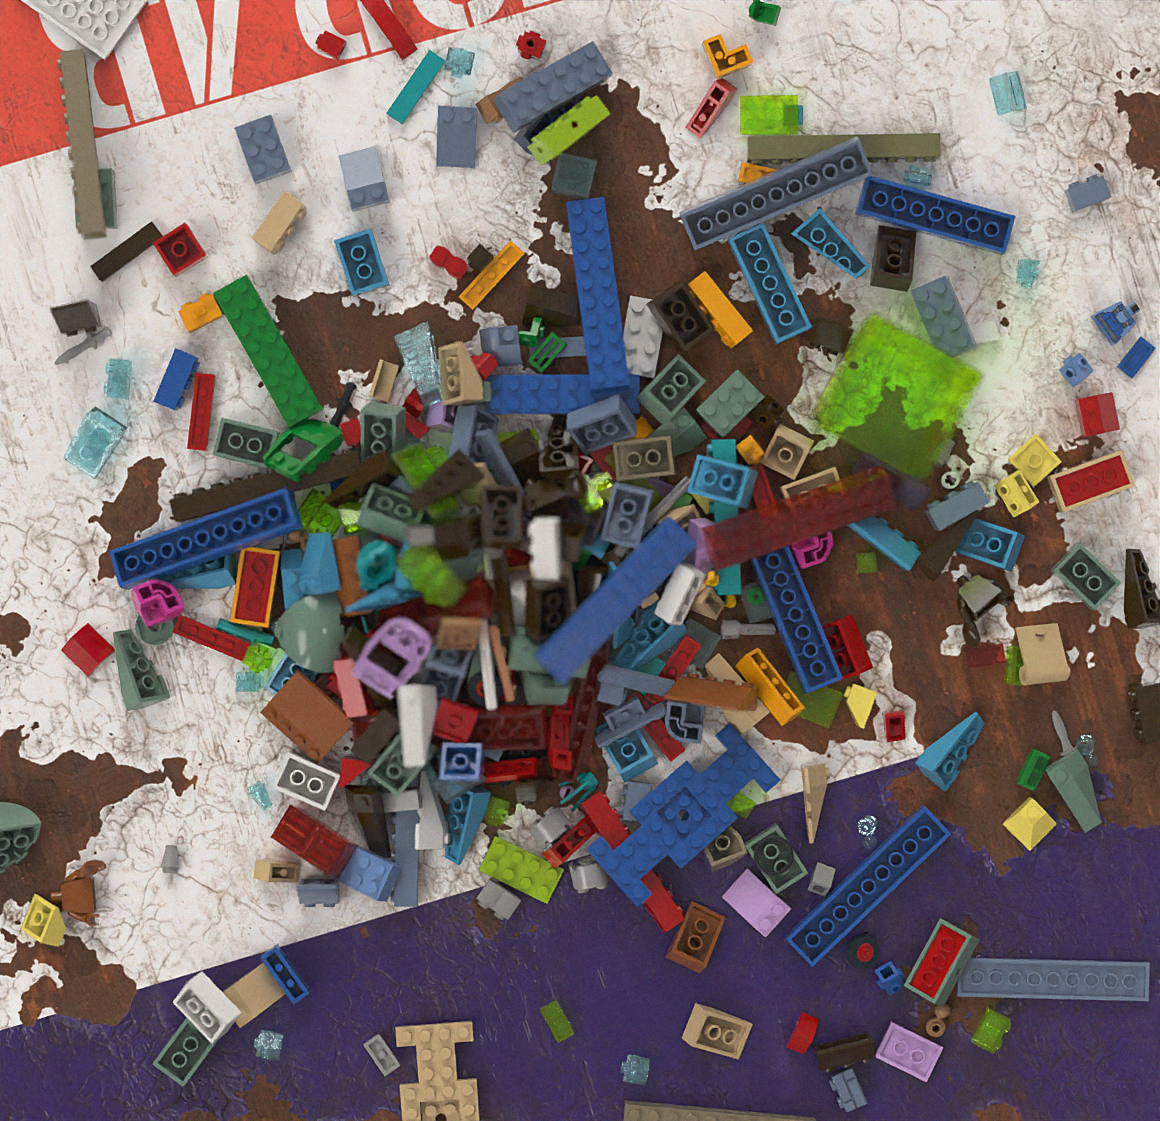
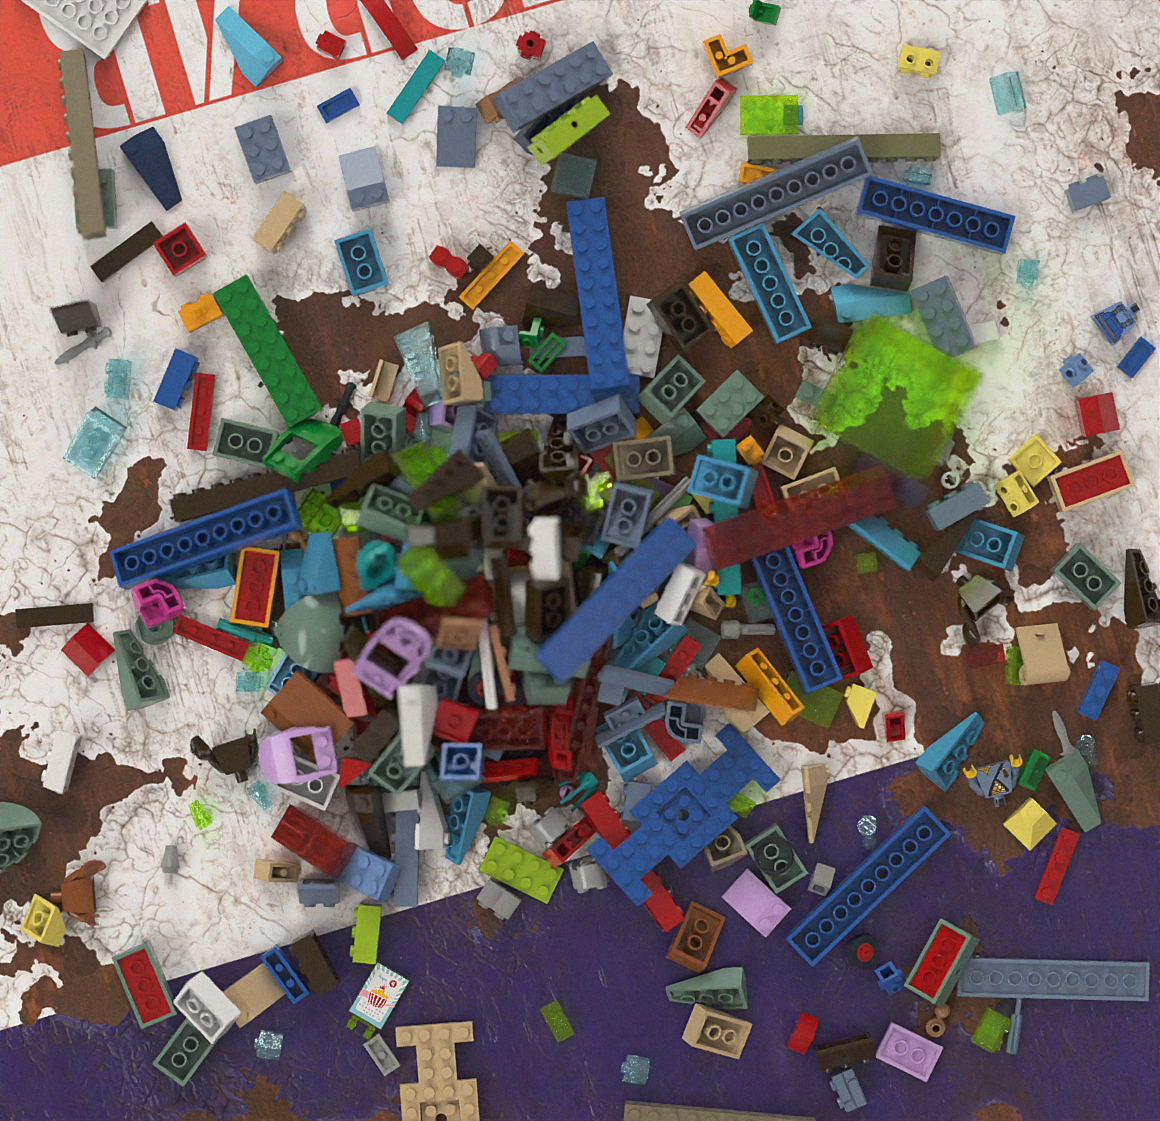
none -> dark brown tile [15,603,94,628]
none -> white slope [41,729,82,793]
none -> red brick [112,940,179,1029]
none -> dark blue wedge [119,127,182,211]
none -> clear neon green cone [188,800,213,830]
none -> dark brown torso [190,729,259,783]
none -> medium azure wedge [215,6,283,88]
none -> lavender slope [258,726,339,784]
none -> dark brown brick [289,929,341,996]
none -> blue tile [317,88,360,124]
none -> tile [346,960,410,1040]
none -> lime brick [350,903,382,964]
none -> clear light blue cone [413,413,432,442]
none -> sand green wedge [666,967,748,1010]
none -> sand green plate [794,379,837,414]
none -> medium azure wedge [830,284,912,324]
none -> light yellow brick [897,44,941,79]
none -> sand blue torso [963,754,1022,807]
none -> sand blue axle [1006,998,1022,1054]
none -> red plate [1033,827,1080,905]
none -> blue brick [1075,660,1120,721]

